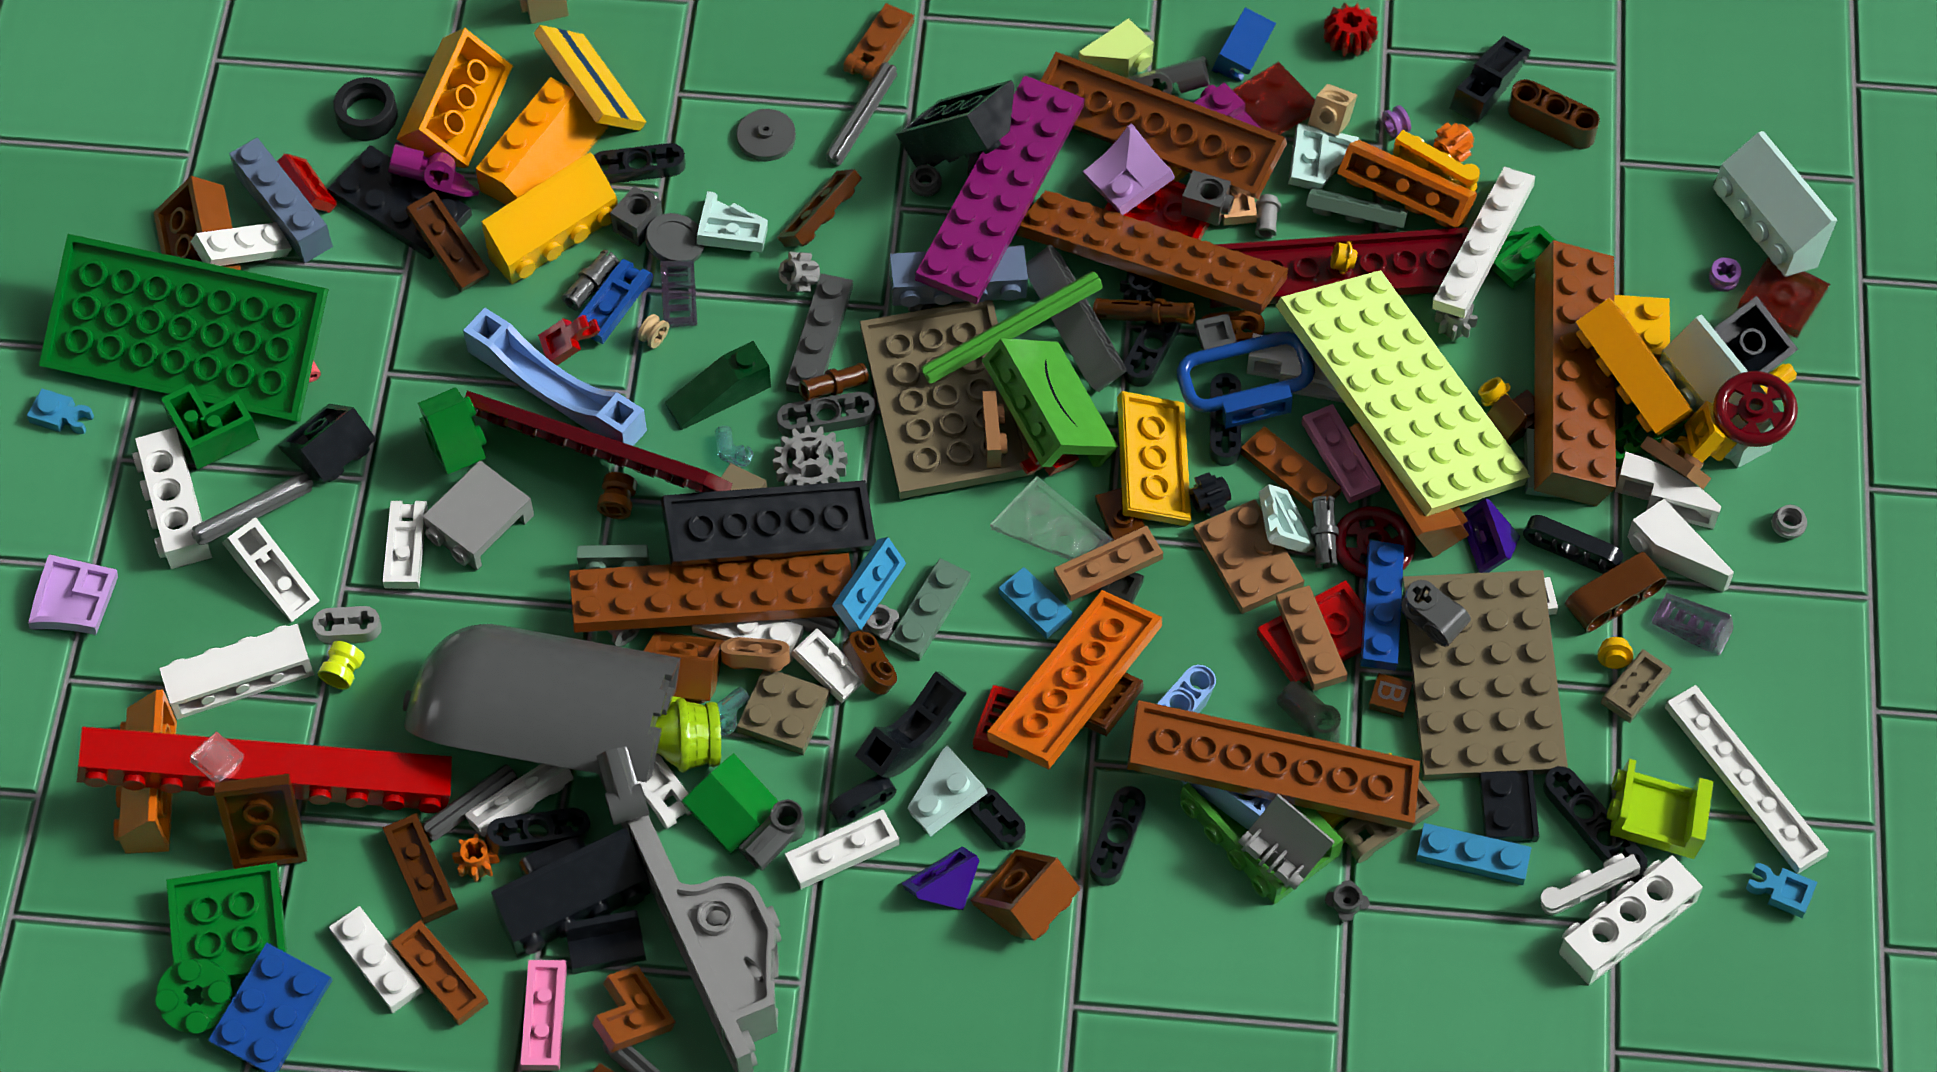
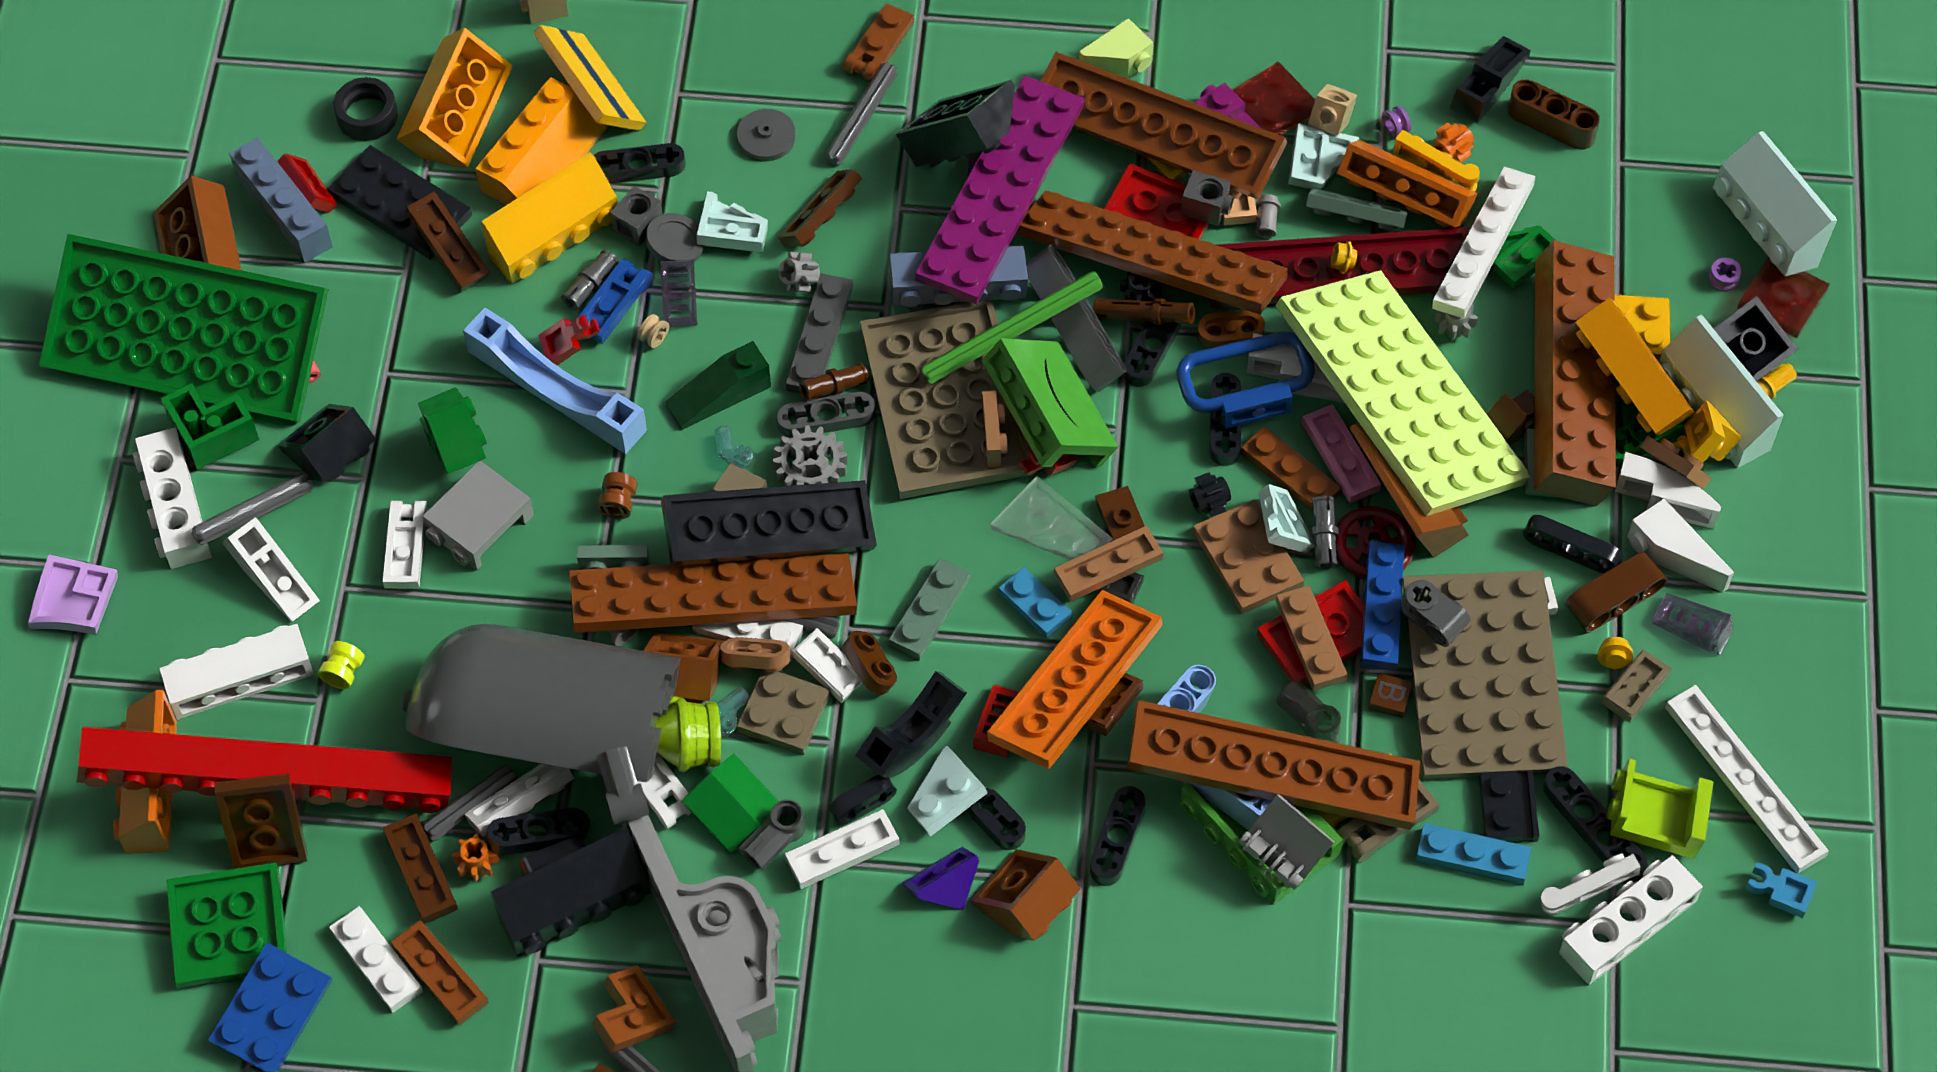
dark azure plate [27,389,94,434] -> none
green plate [155,958,233,1033] -> none
clear plate [190,731,244,782] -> none
white plate [191,222,292,266] -> none
light grey beam [312,606,382,644] -> none
magenta panel [388,142,479,197] -> none
dark red plate [465,390,733,493] -> none
bright pink plate [521,960,567,1071] -> none
black panel [564,910,646,974] -> none
dark azure plate [832,537,906,632] -> none
light grey plate [860,604,899,641] -> none
dark grey plate [909,165,942,197] -> none
lavender plate [1083,124,1175,215] -> none
yellow tile [1117,391,1191,526] -> none
dark grey panel [1127,56,1210,94] -> none
dark grey plate [1195,314,1237,350] -> none
blue hinge [1211,7,1276,82] -> none
red gear [1324,2,1378,57] -> none
dark grey plate [1325,880,1369,922] -> none
dark purple slope [1463,498,1520,573] -> none
yellow plate [1478,377,1511,407] -> none
dark red plate [1713,371,1798,447] -> none
light grey plate [1771,505,1807,539] -> none

